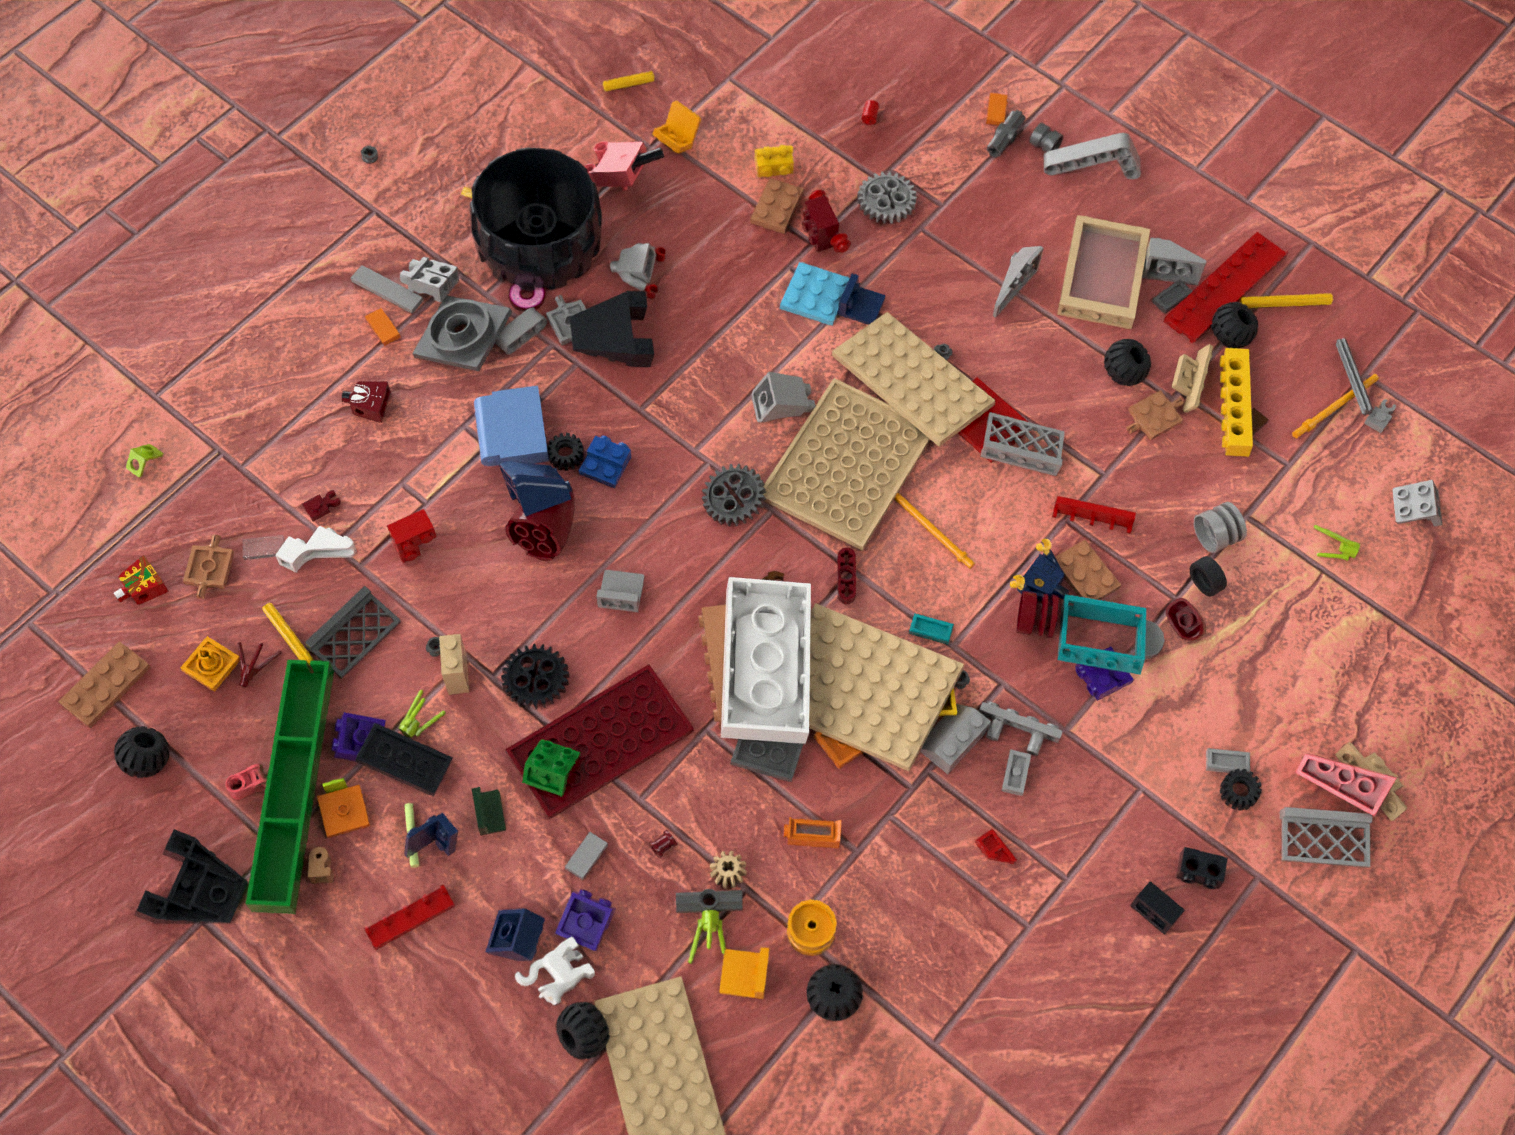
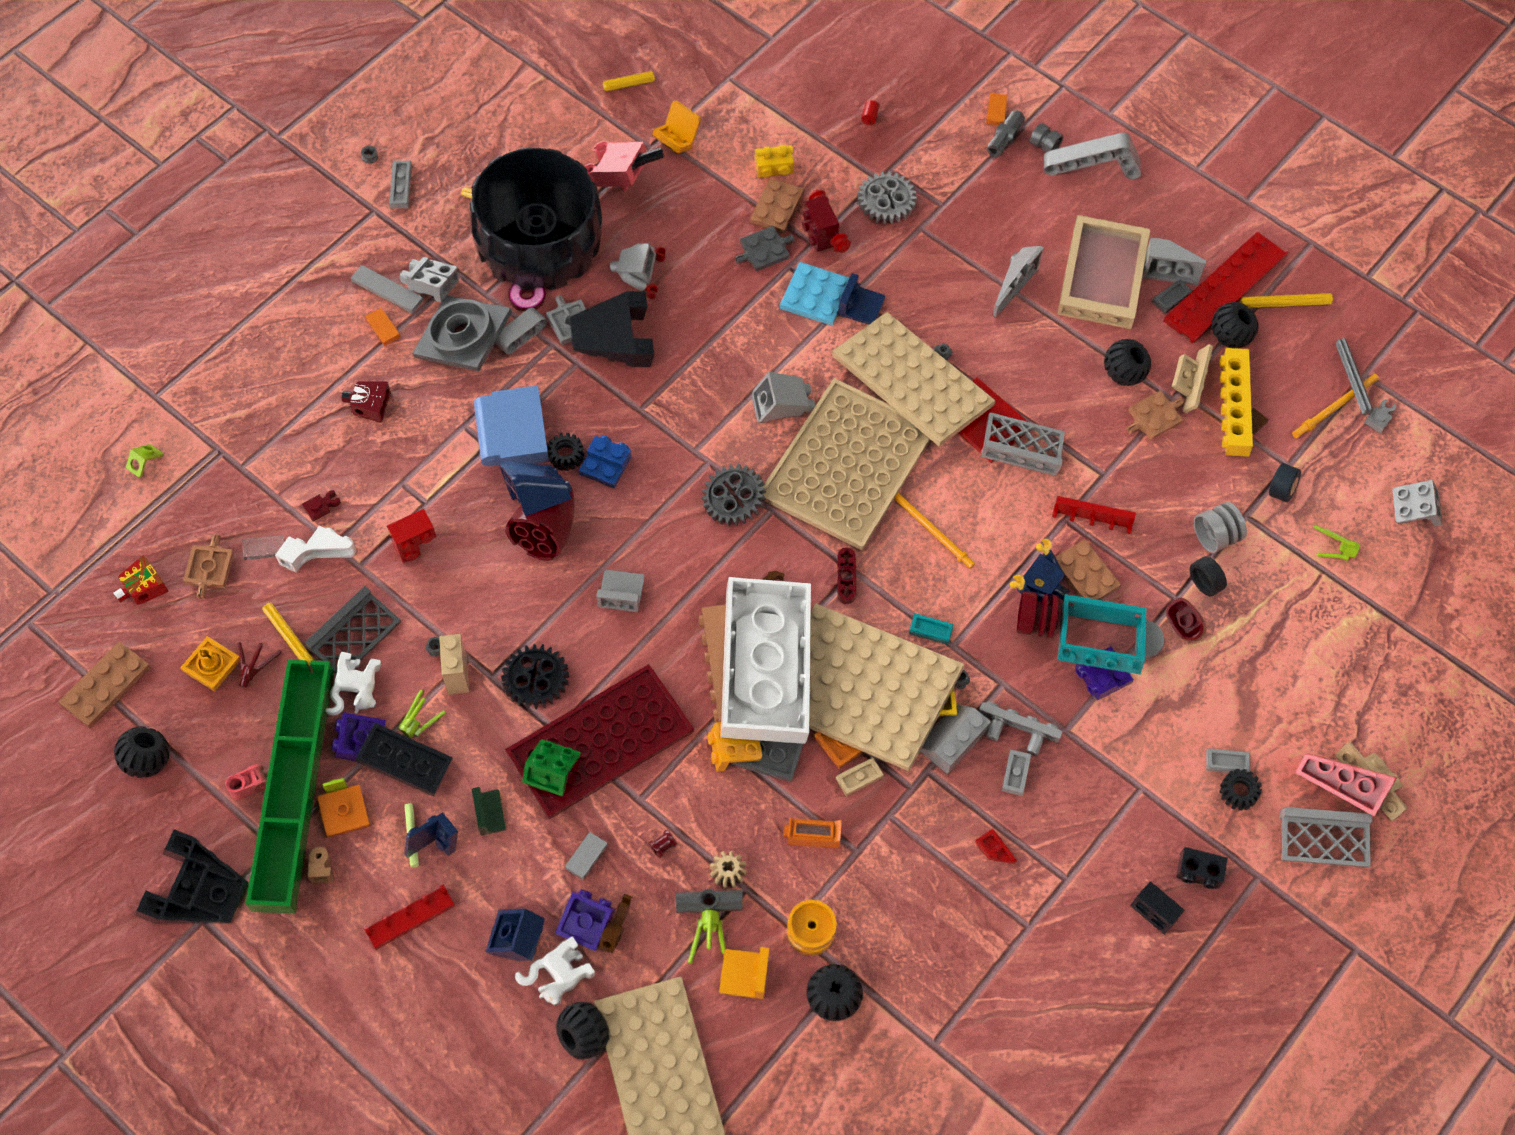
none -> white animal [325,652,381,716]
none -> light grey tile [389,161,412,208]
none -> reddish brown piece [599,894,632,953]
none -> light orange bracket [708,722,762,772]
none -> dark grey plate [735,226,794,272]
none -> tan plate [836,758,884,797]
none -> black wheel [1269,463,1301,502]

